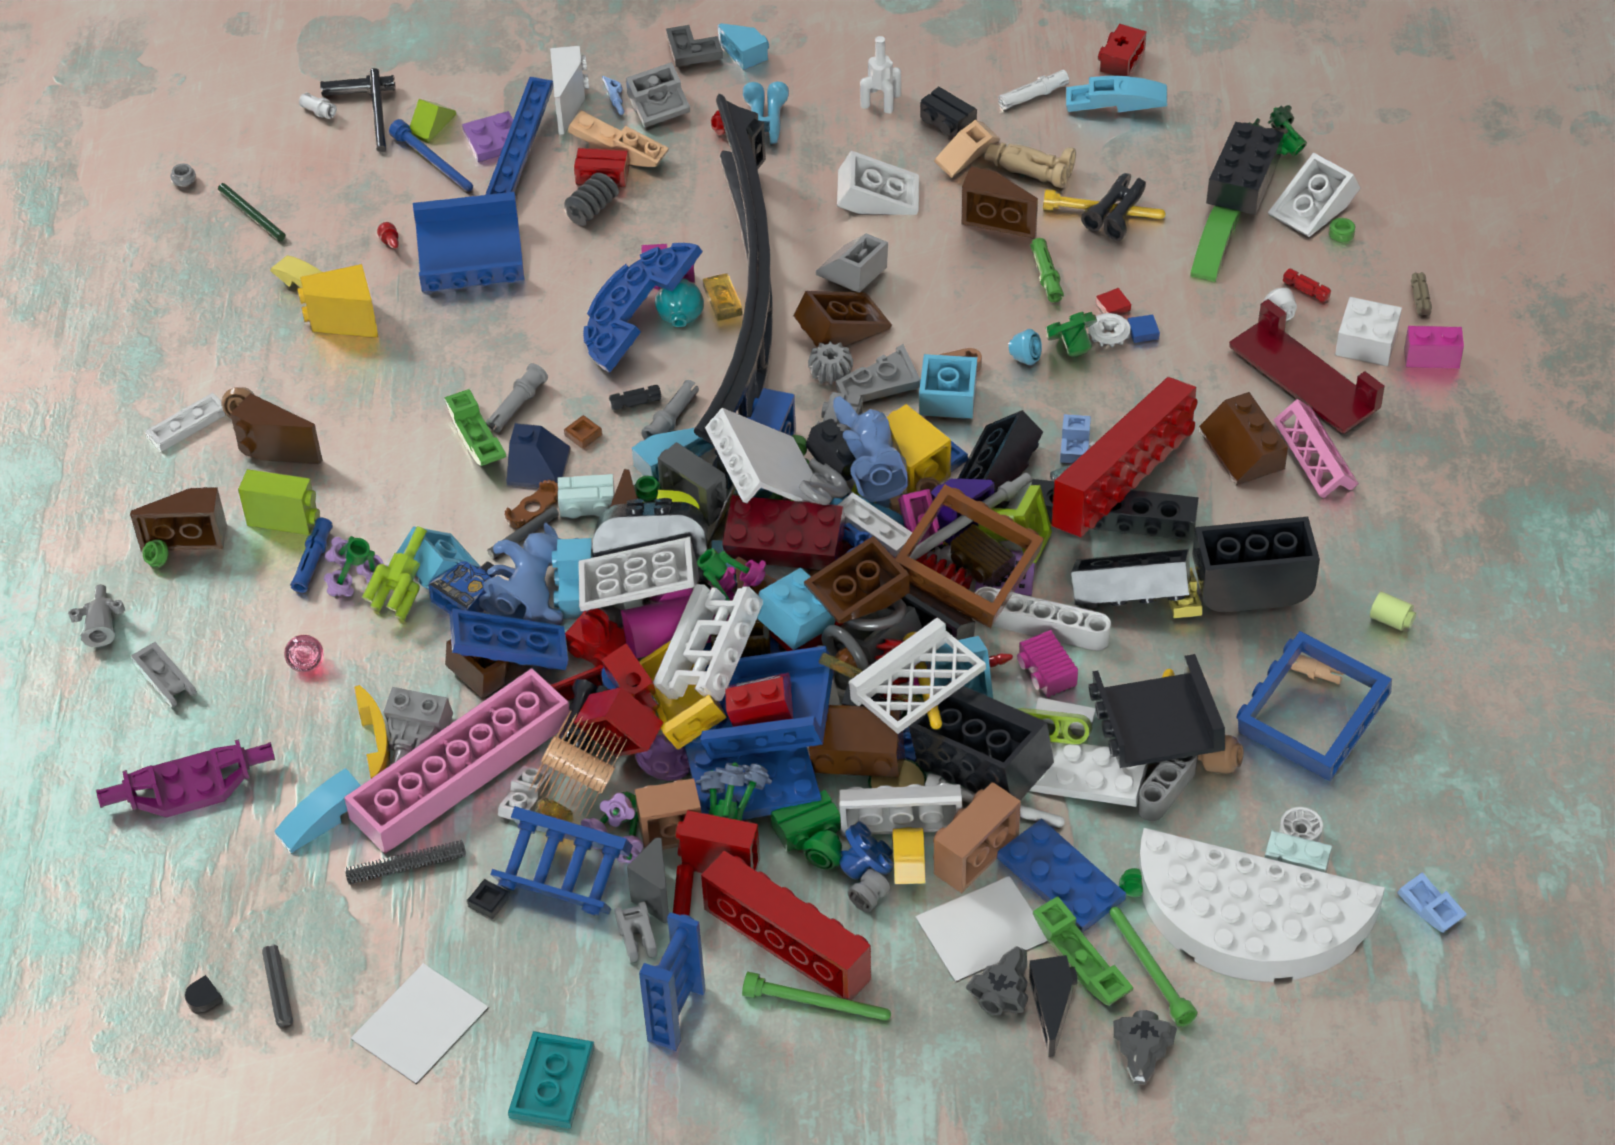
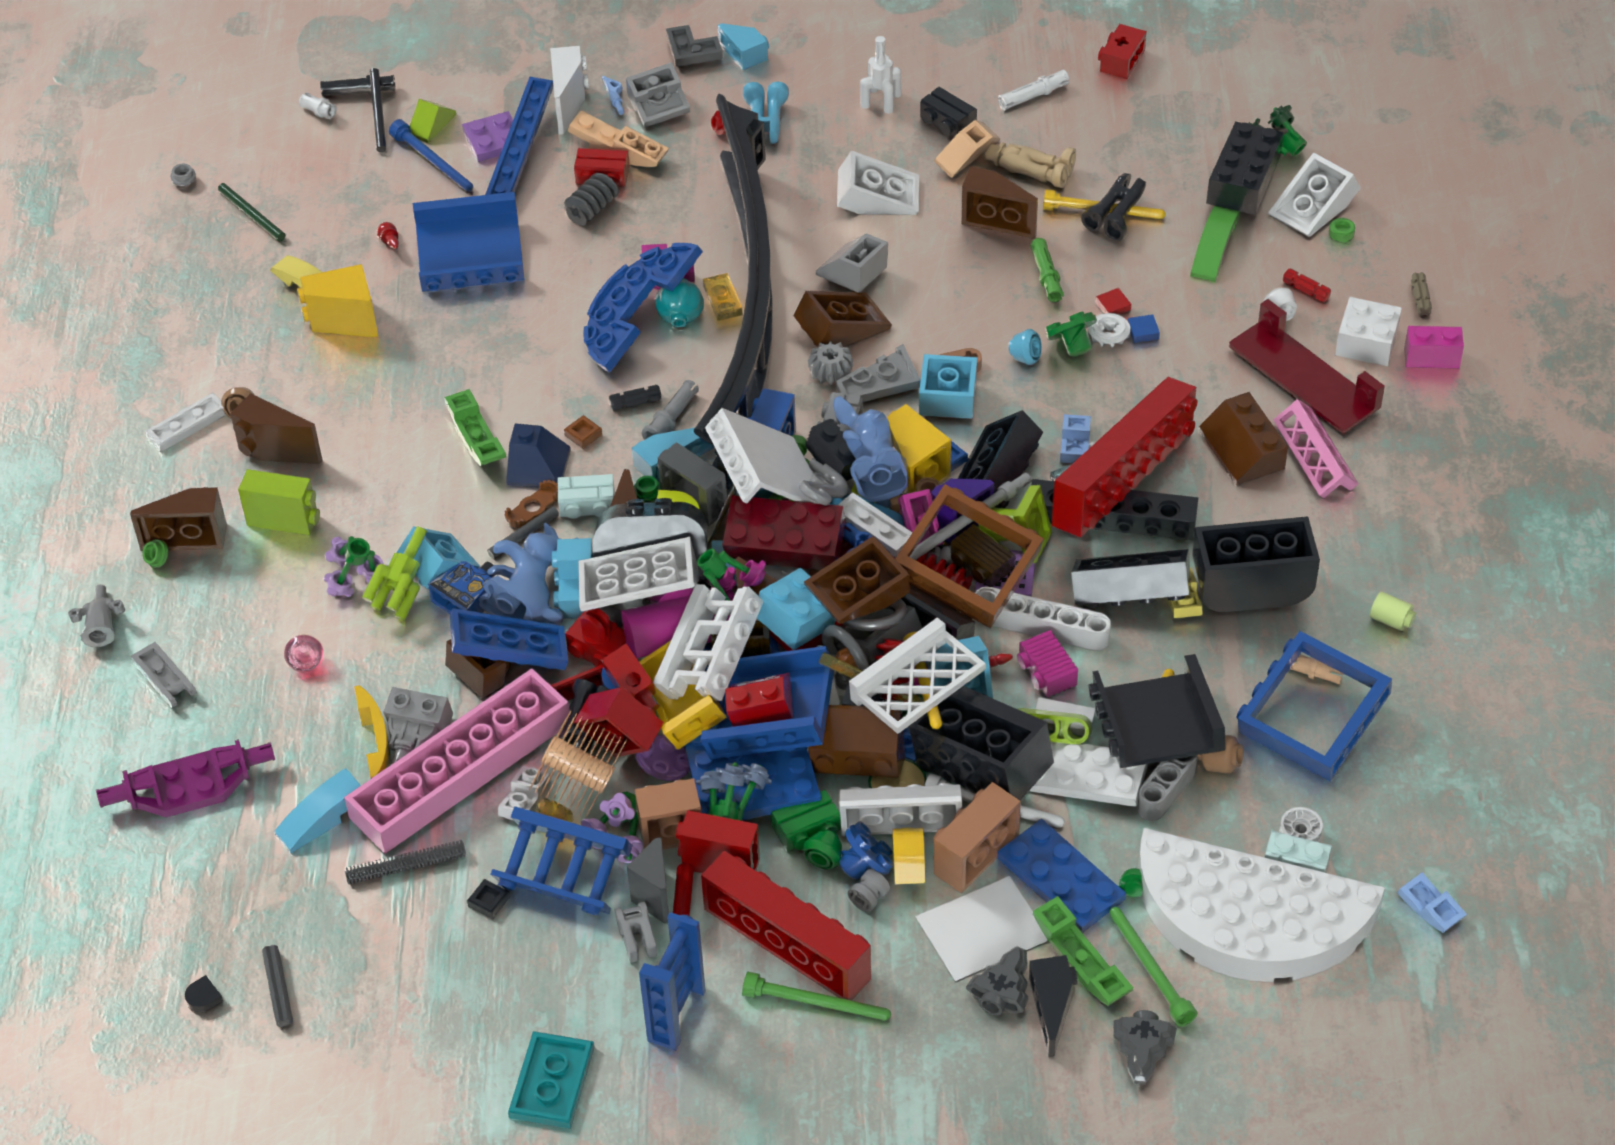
blue pin [290,517,333,593] -> none
white sticker [350,963,488,1083] -> none
light grey pin [486,363,548,433] -> none
medium azure slope [1066,76,1167,113] -> none

